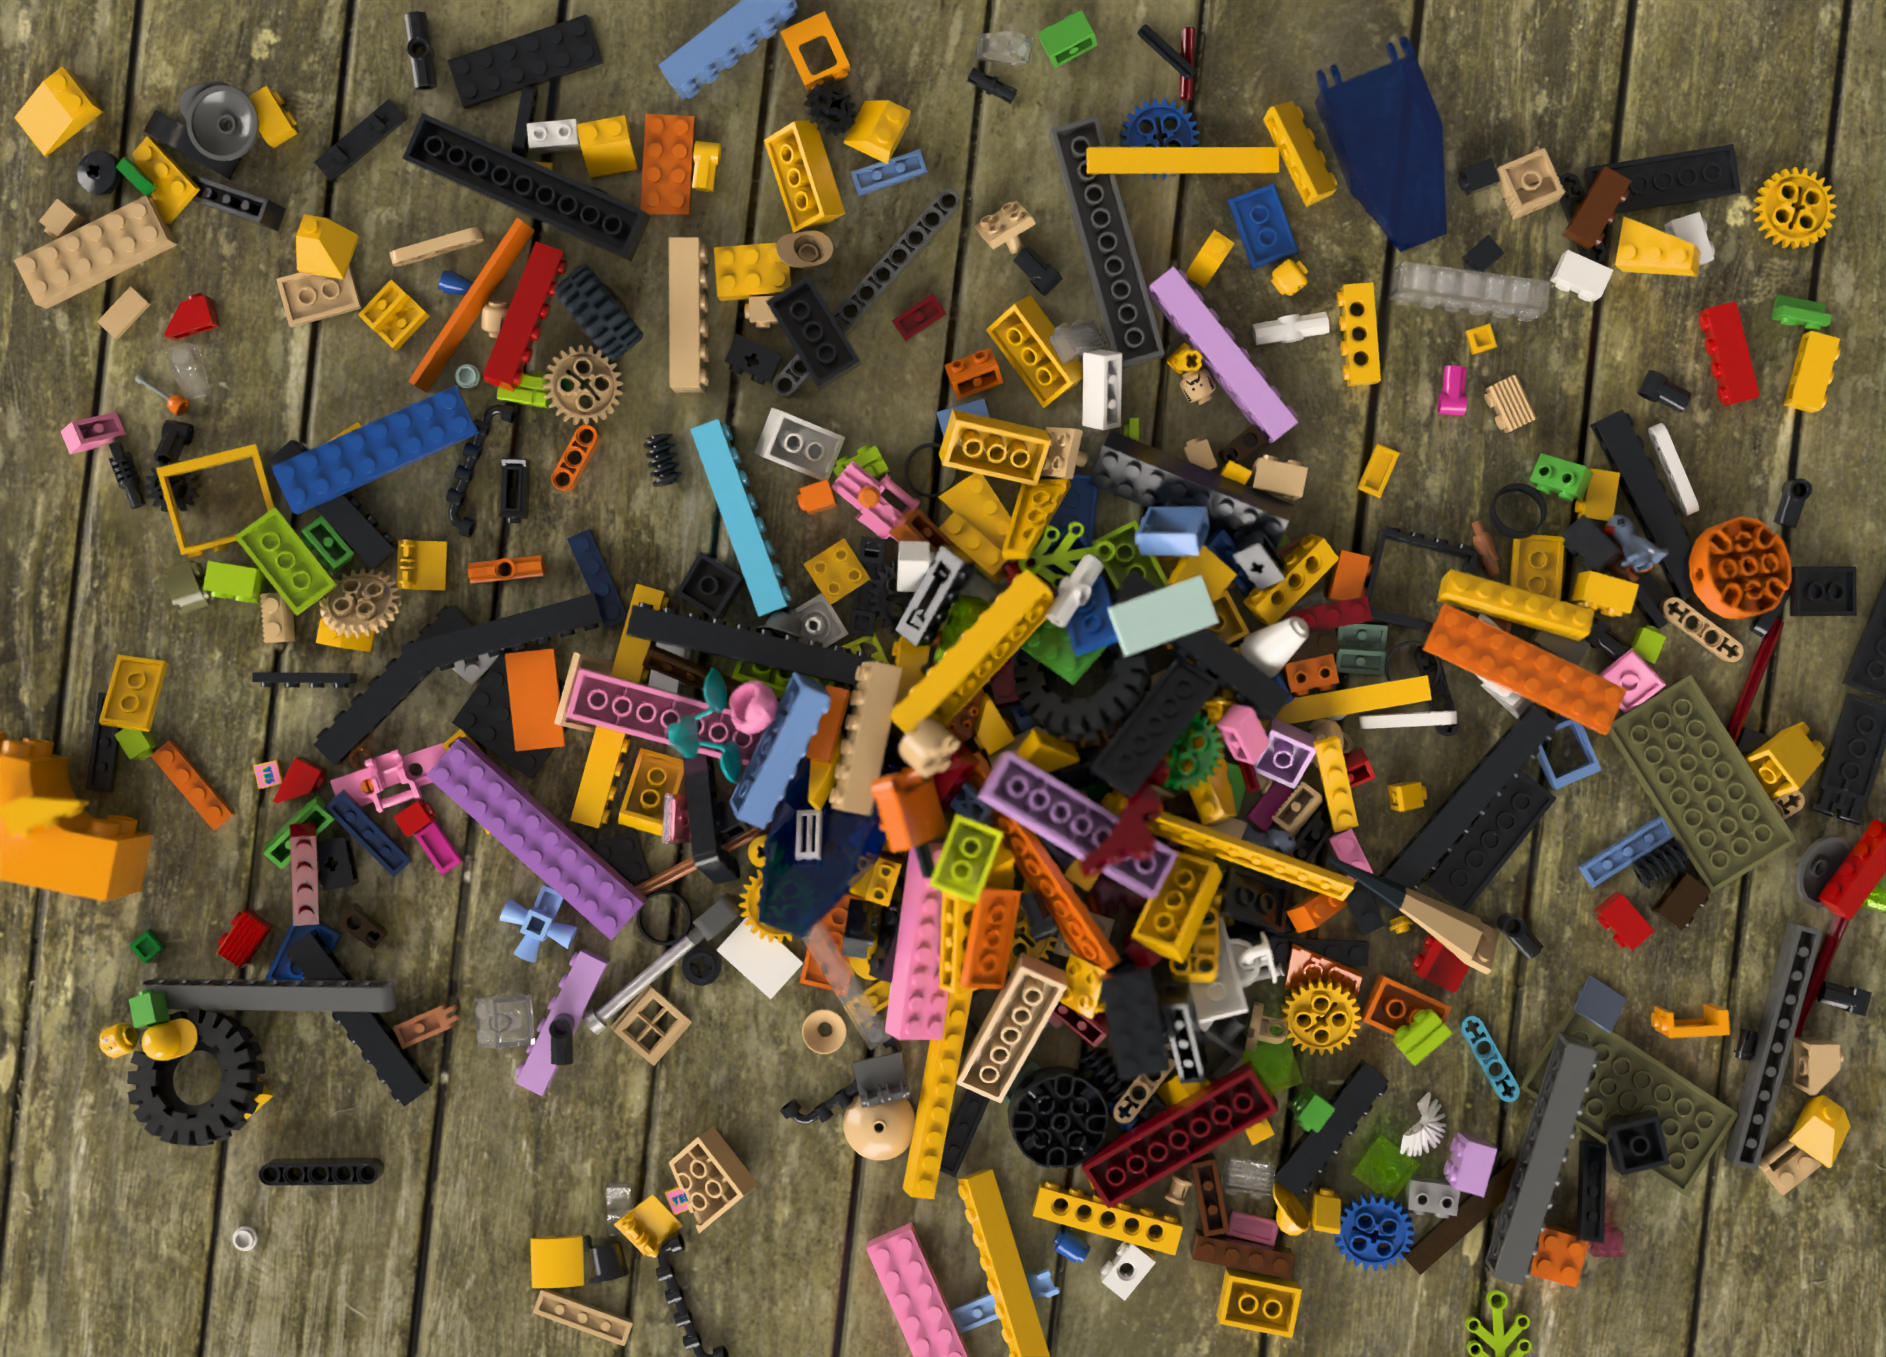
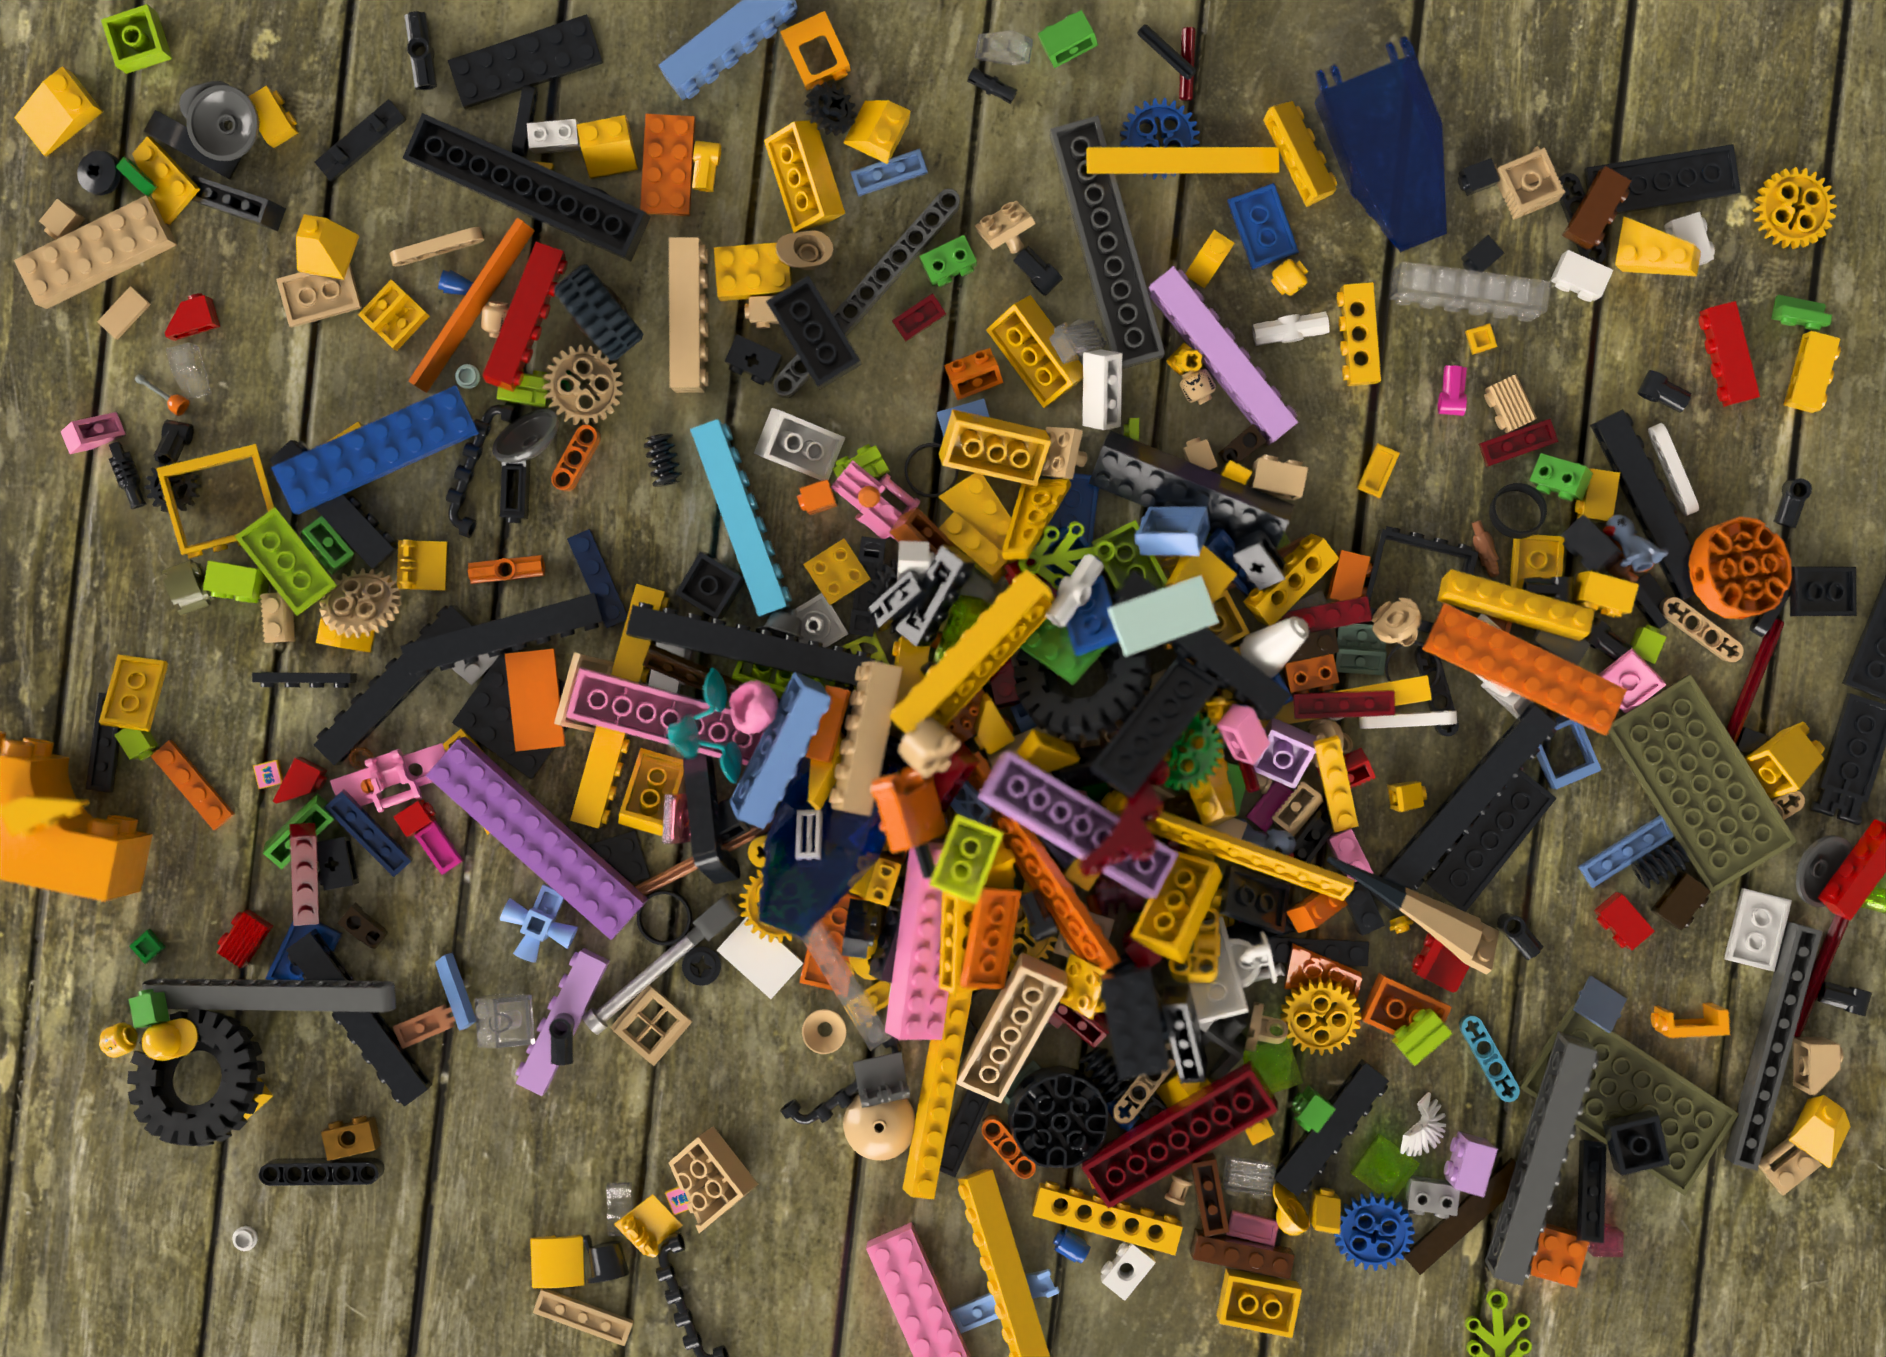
black pin [1733,1028,1757,1061] -> none
none -> lime brick [101,4,173,74]
none -> pearl gold brick [321,1115,381,1161]
none -> medium blue tile [435,953,477,1031]
none -> dark grey dish [492,409,559,463]
none -> plate [867,570,927,632]
none -> bright green brick [920,235,977,287]
none -> orange beam [982,1115,1036,1179]
none -> dark red plate [1293,690,1395,719]
none -> tan tile [1372,598,1422,646]
none -> dark red plate [1479,419,1558,467]
none -> black piece [1522,577,1574,603]
none -> white tile [1724,888,1792,972]

